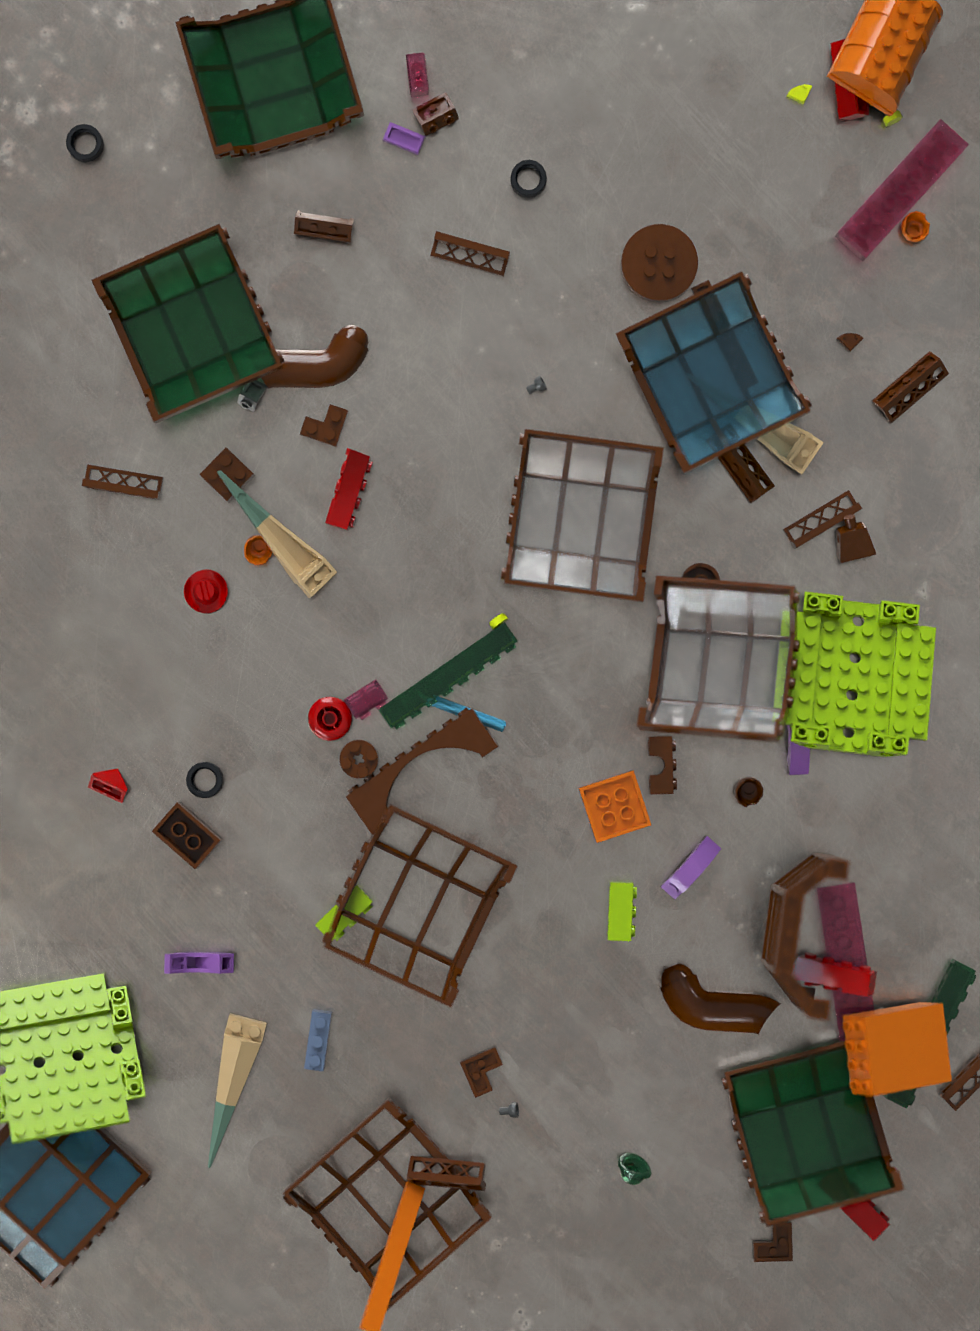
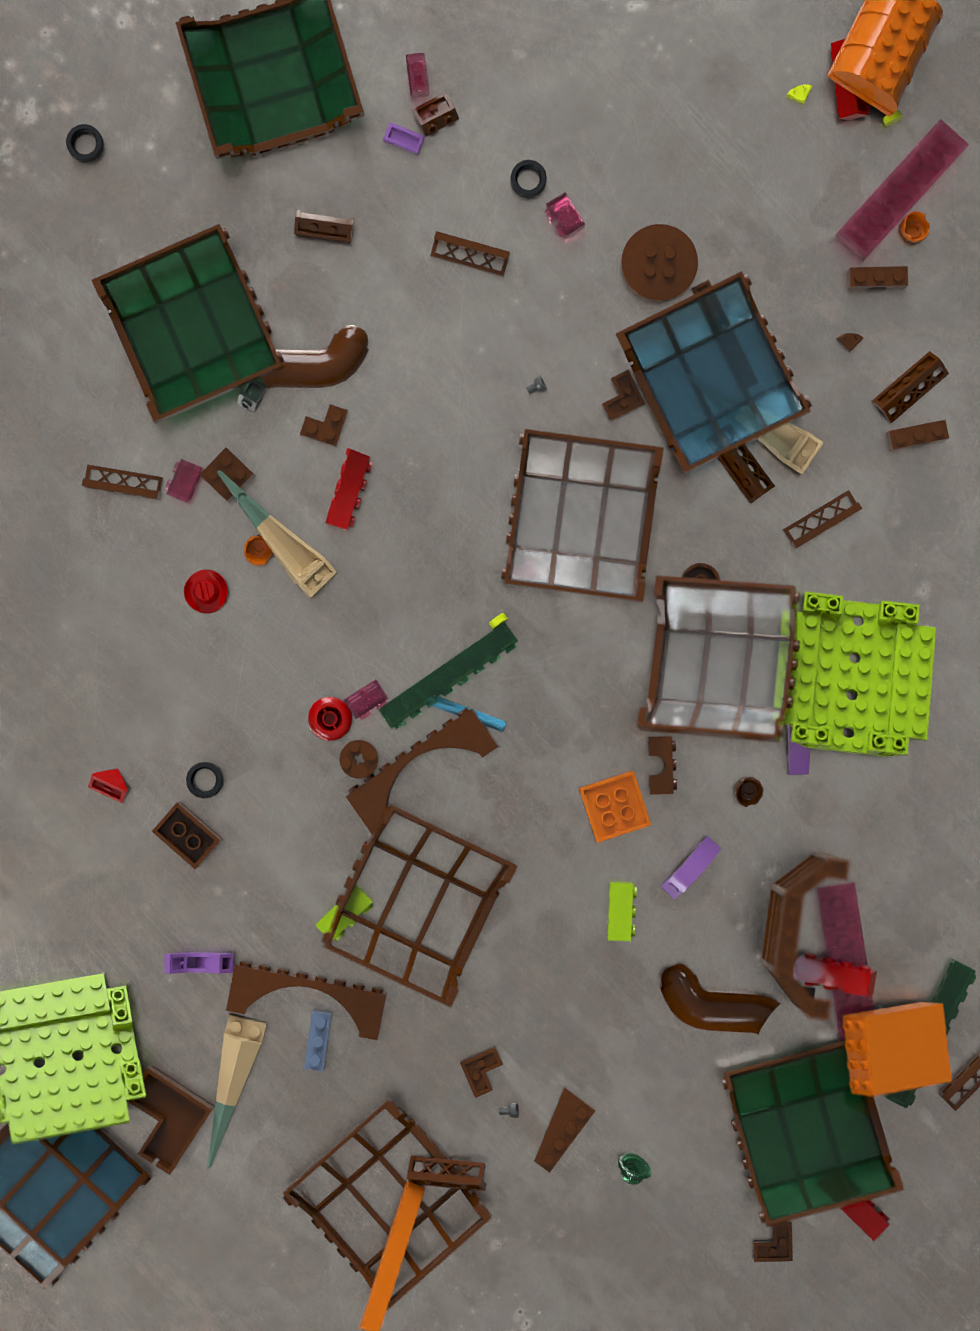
reddish brown torso [836,515,876,563] -> none
none -> reddish brown piece [127,1065,214,1175]
none -> clear pink brick [165,459,204,504]
none -> reddish brown arch [226,961,387,1040]
none -> reddish brown wing [534,1087,595,1173]
none -> clear pink brick [544,192,585,239]
none -> reddish brown plate [602,370,645,421]
none -> reddish brown arch [847,266,908,290]
none -> reddish brown arch [886,419,949,452]

